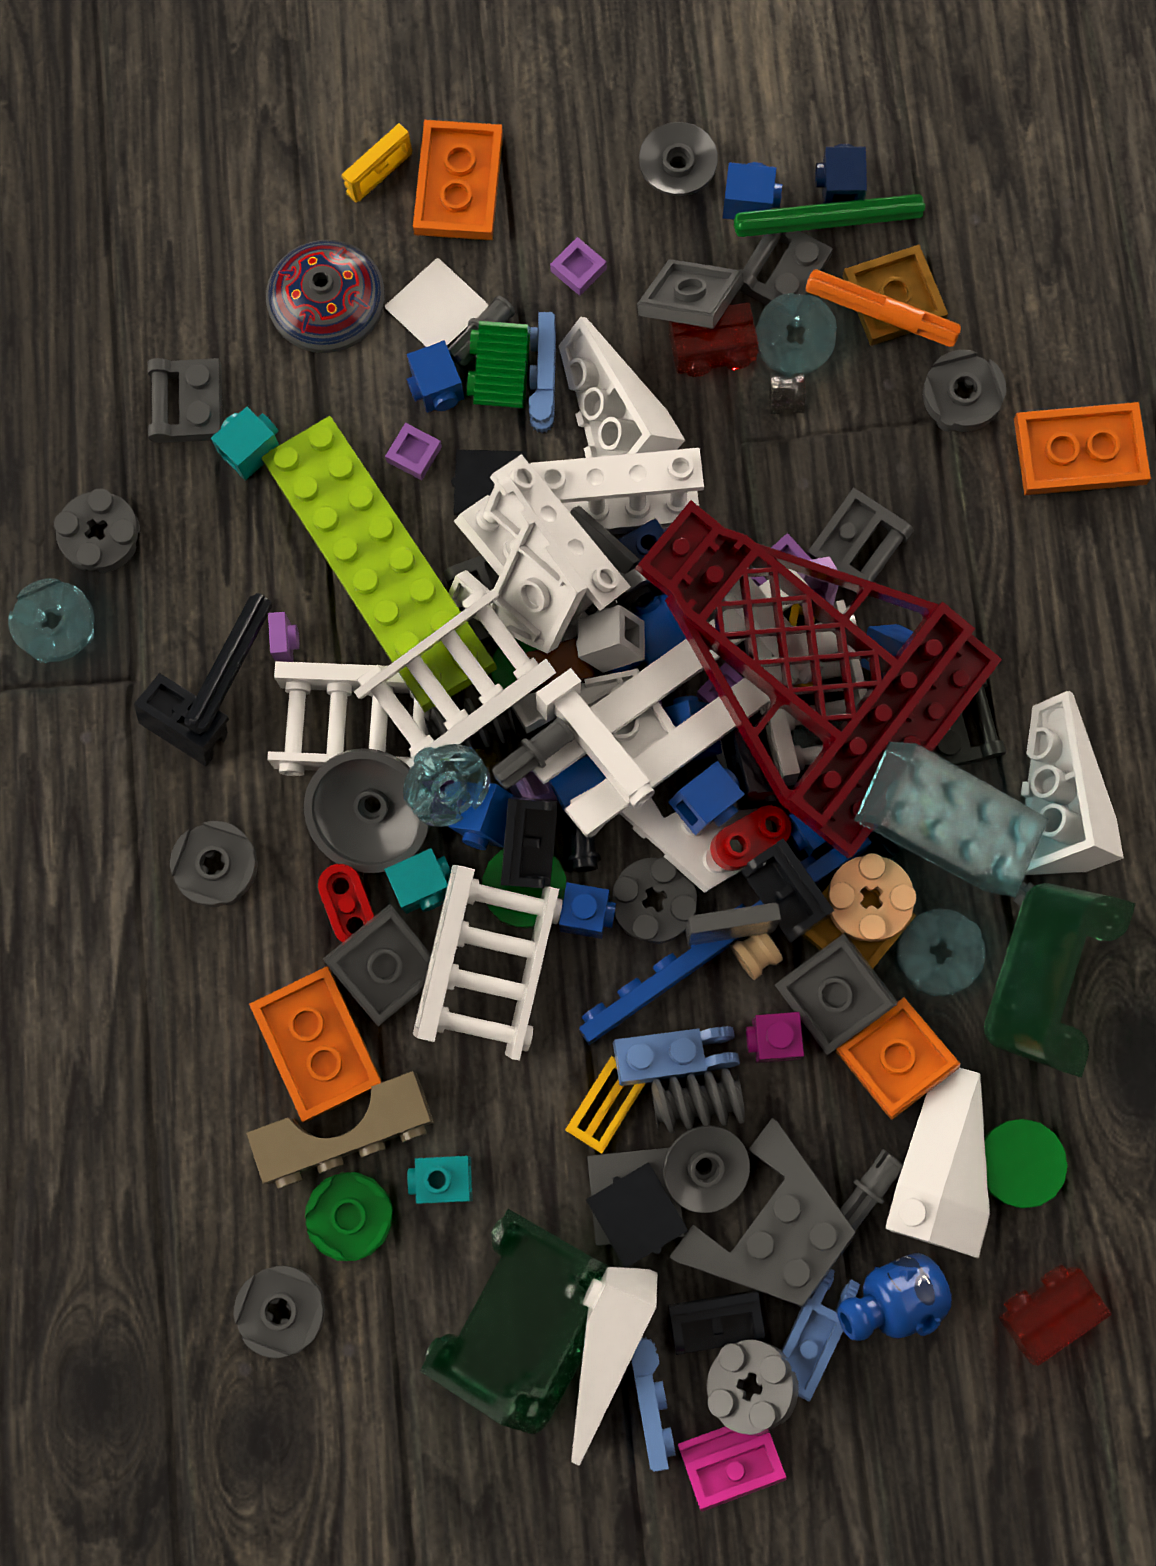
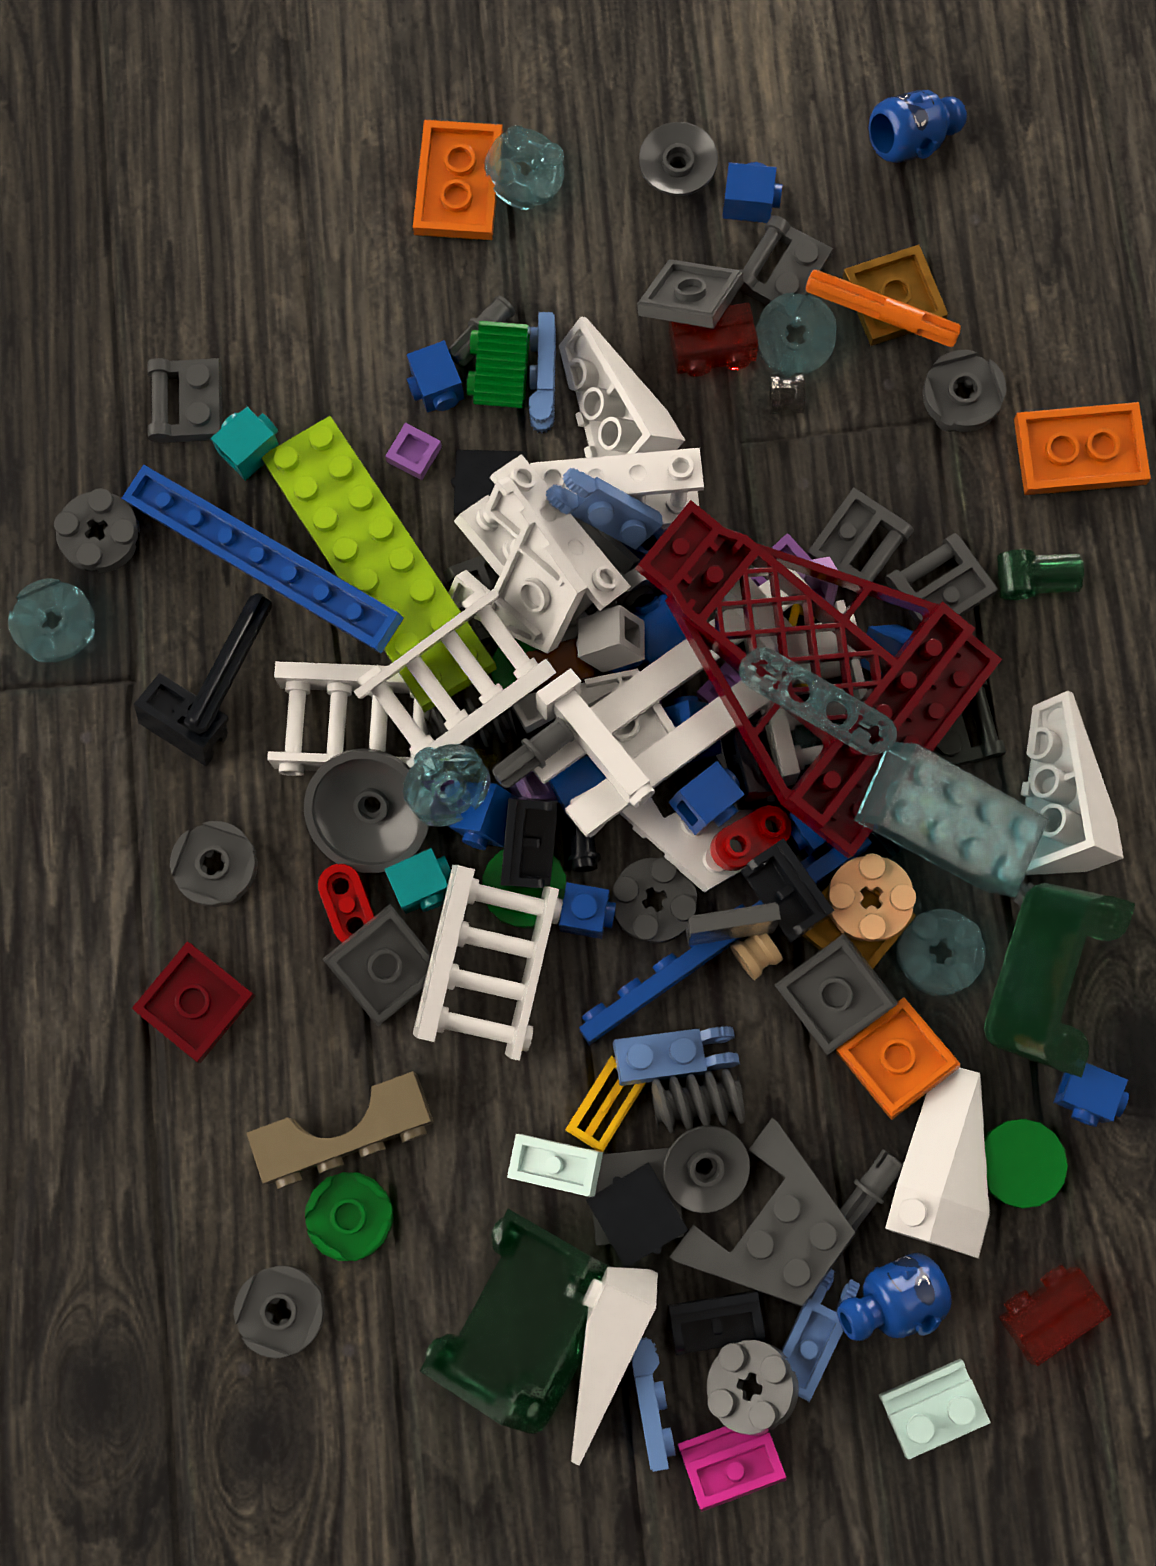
orange plate [249,966,382,1123] -> none
dish [266,240,385,353] -> none
medium lavender plate [268,612,300,662] -> none
yellow tile [342,123,412,203] -> none
white sticker [385,258,489,347] -> none
teal brick [407,1156,473,1204] -> none
medium lavender plate [550,237,607,296] -> none
green axle [734,194,925,237] -> none
magenta brick [746,1012,804,1063] -> none
dark blue brick [815,144,867,204] -> none
none -> blue plate [122,464,404,653]
none -> dark red plate [131,941,256,1063]
none -> clear light blue plate [485,125,564,209]
none -> light aqua plate [507,1134,603,1197]
none -> medium blue hinge [545,468,663,550]
none -> clear light blue beam [739,647,897,756]
none -> blue piece [868,90,967,163]
none -> light aqua plate [879,1359,991,1460]
none -> dark grey plate [885,533,998,625]
none -> clear green piece [997,549,1084,600]
none -> blue brick [1053,1059,1129,1127]

